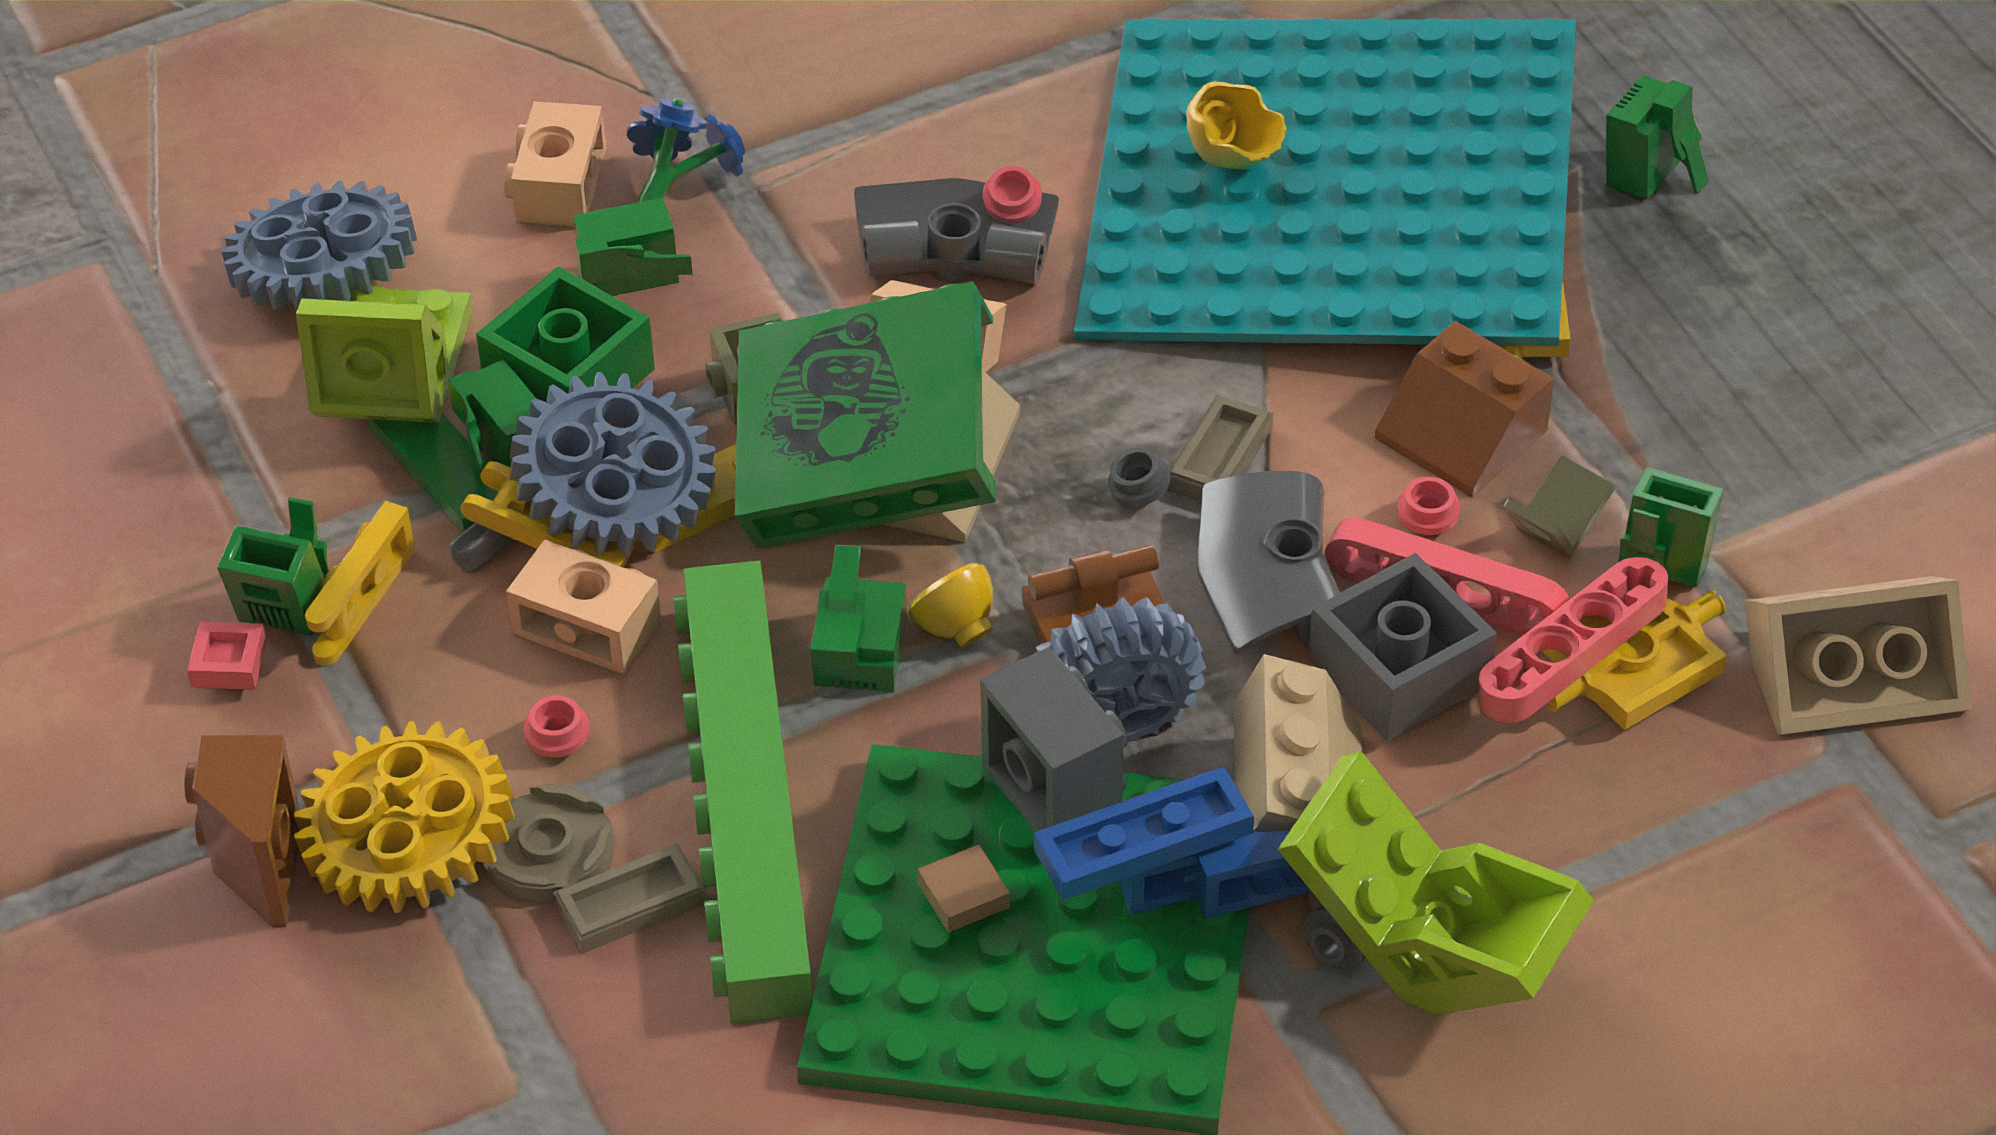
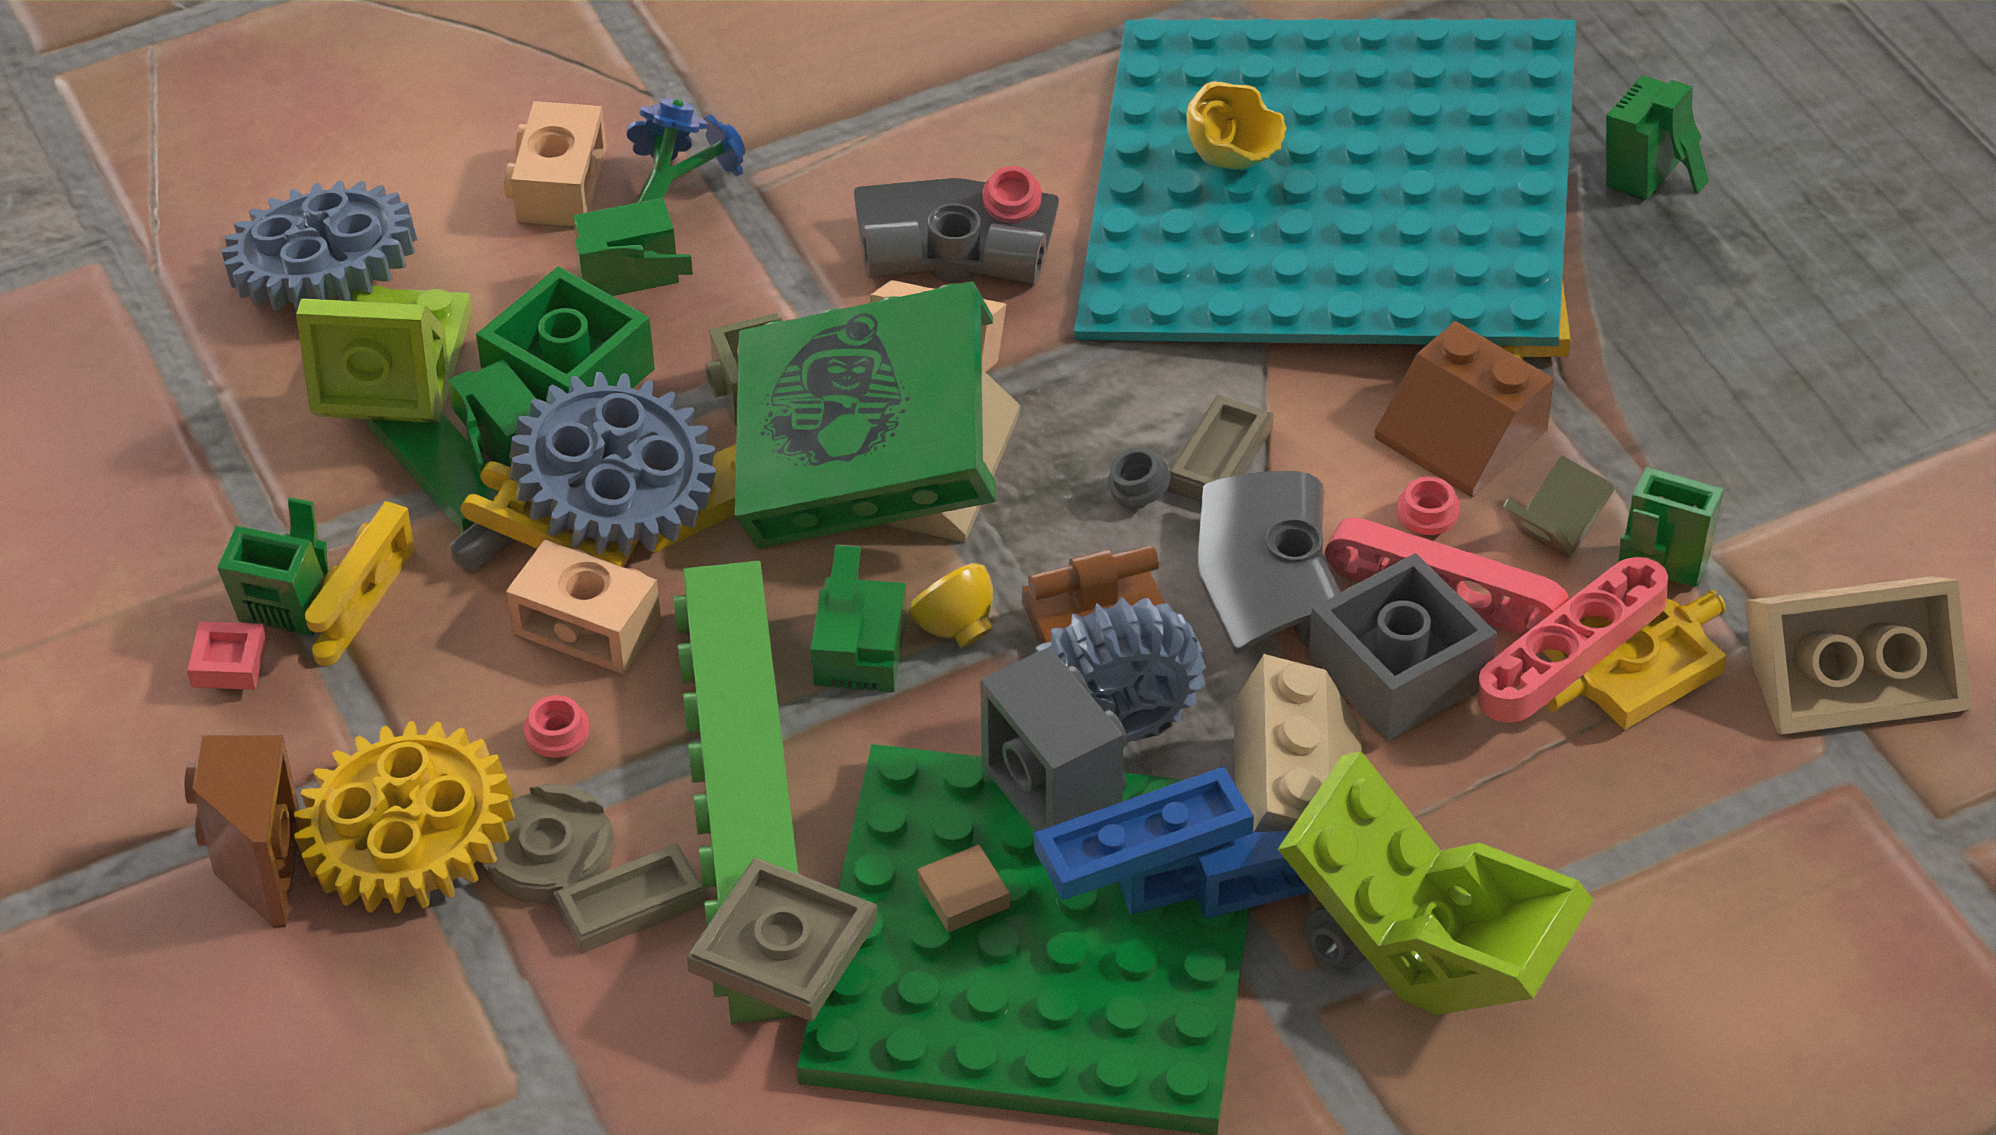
none -> dark tan tile [687,857,878,1022]

